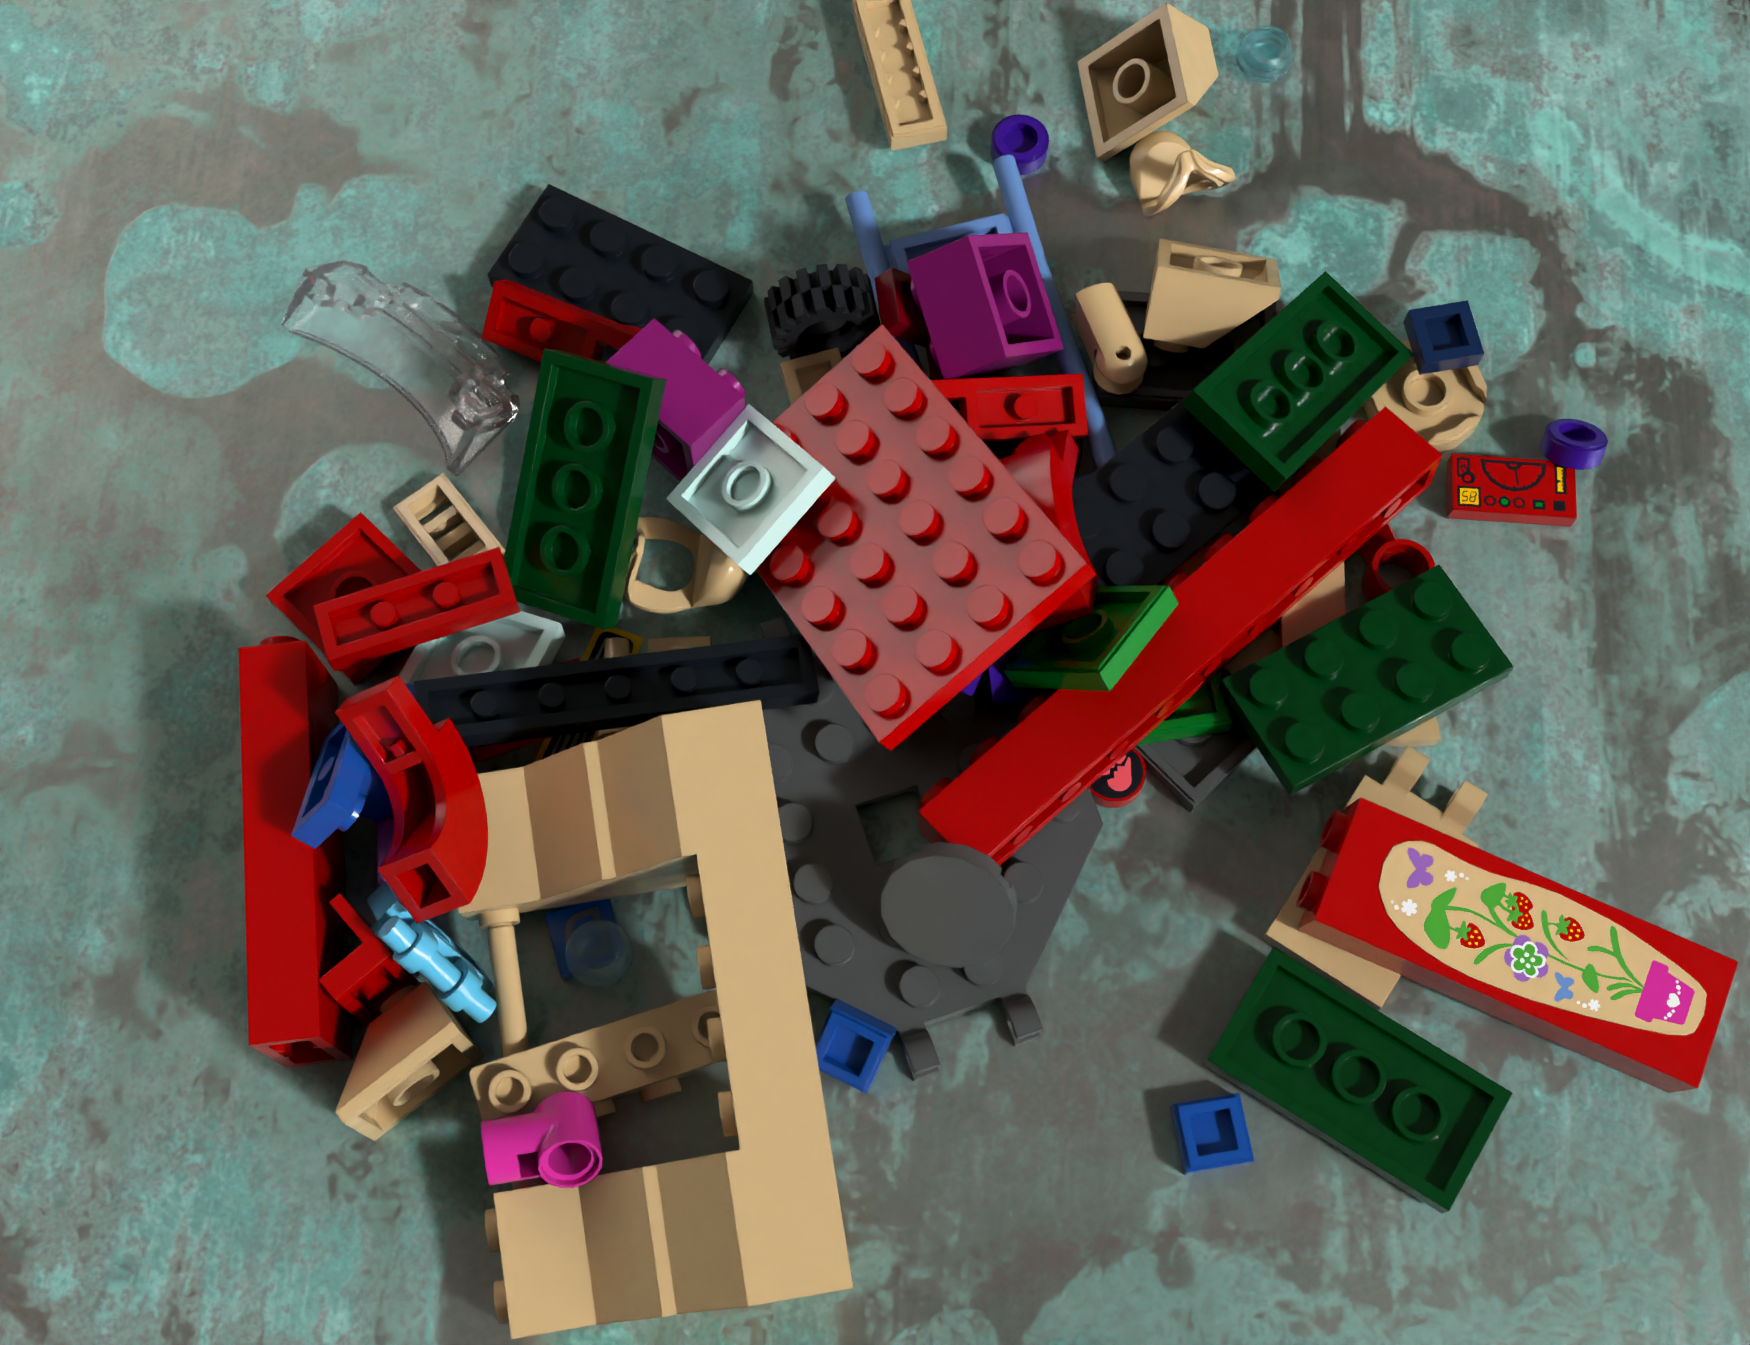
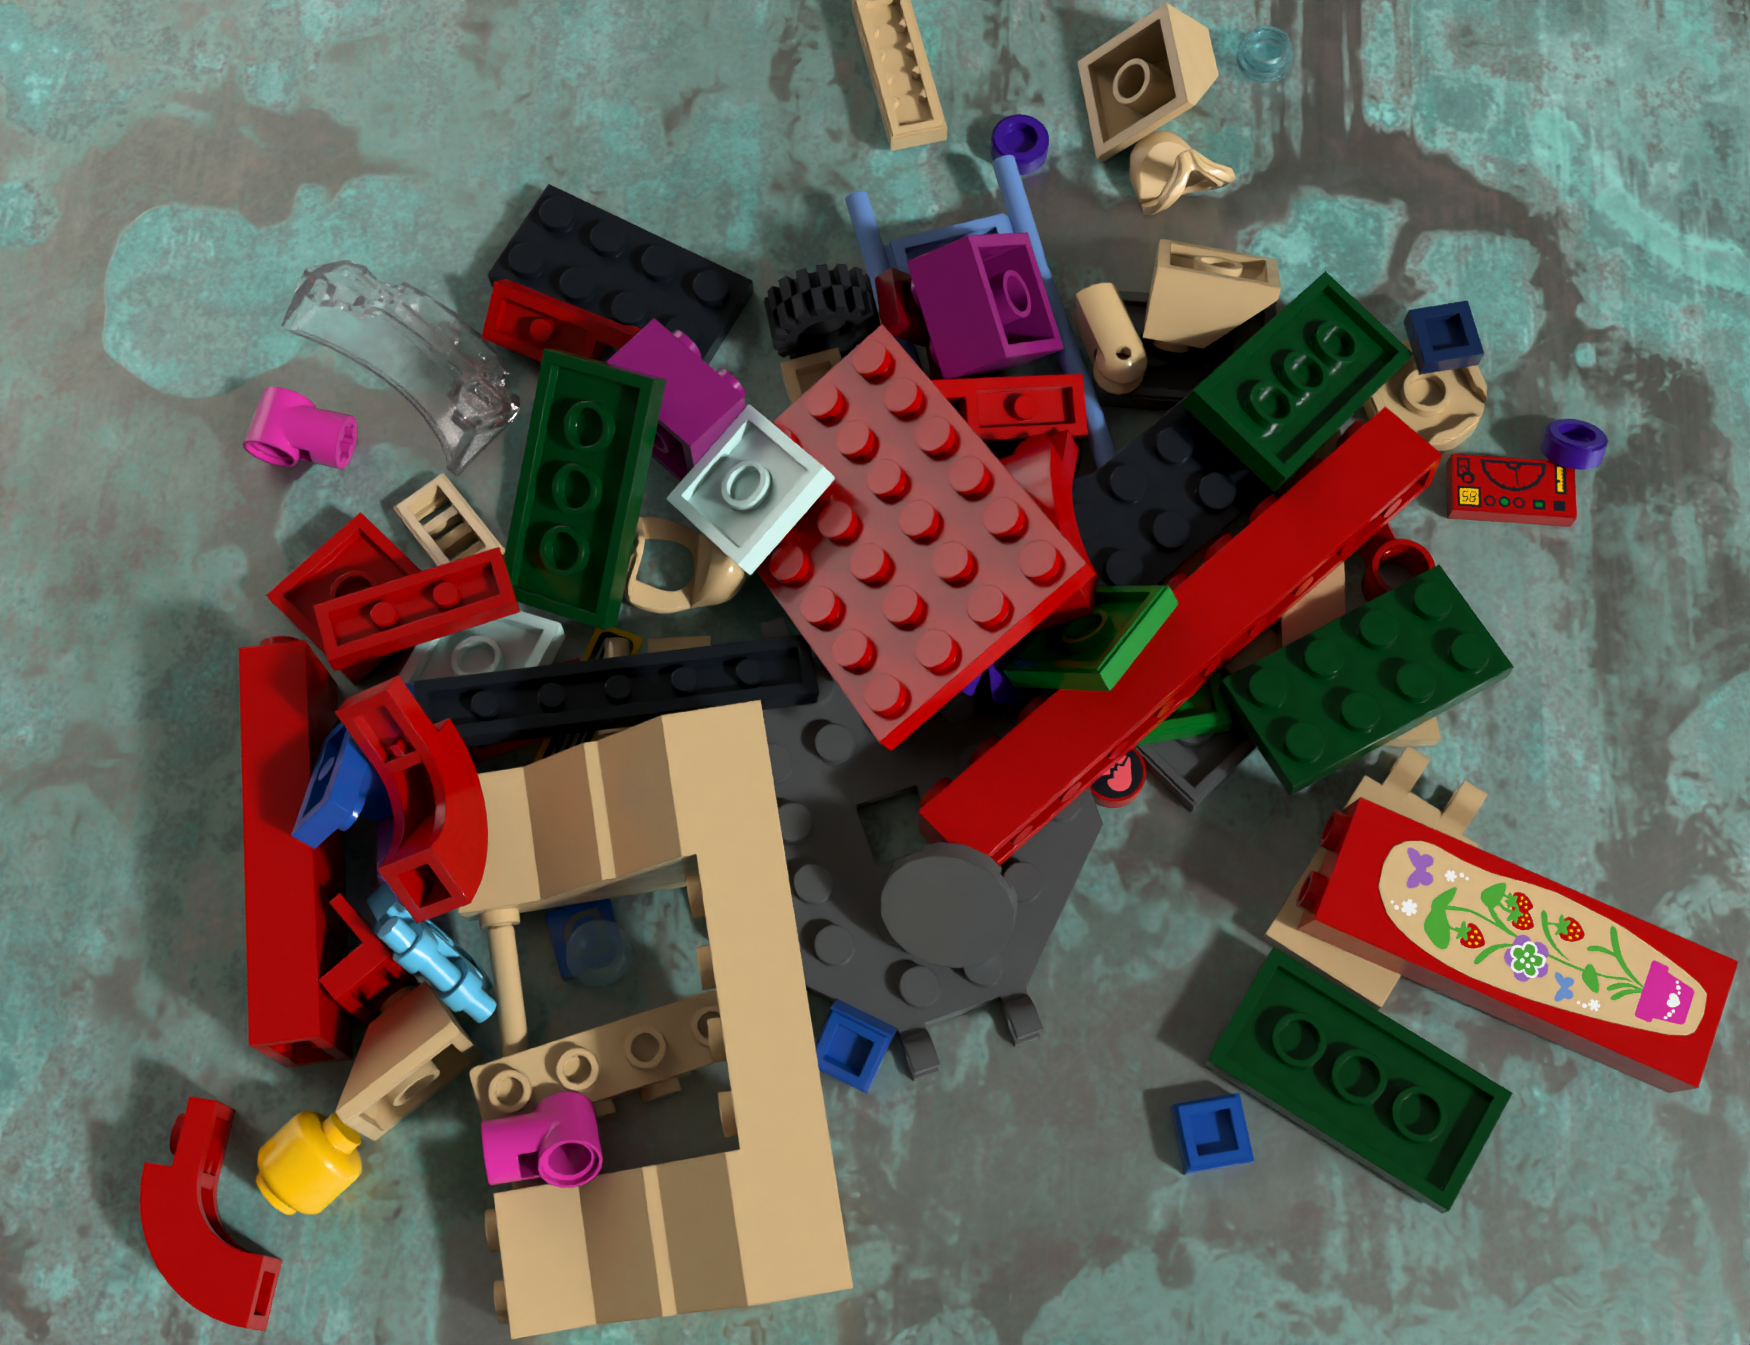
none -> red arch [139,1096,282,1332]
none -> dark pink piece [243,387,357,469]
none -> yellow head [256,1110,362,1215]

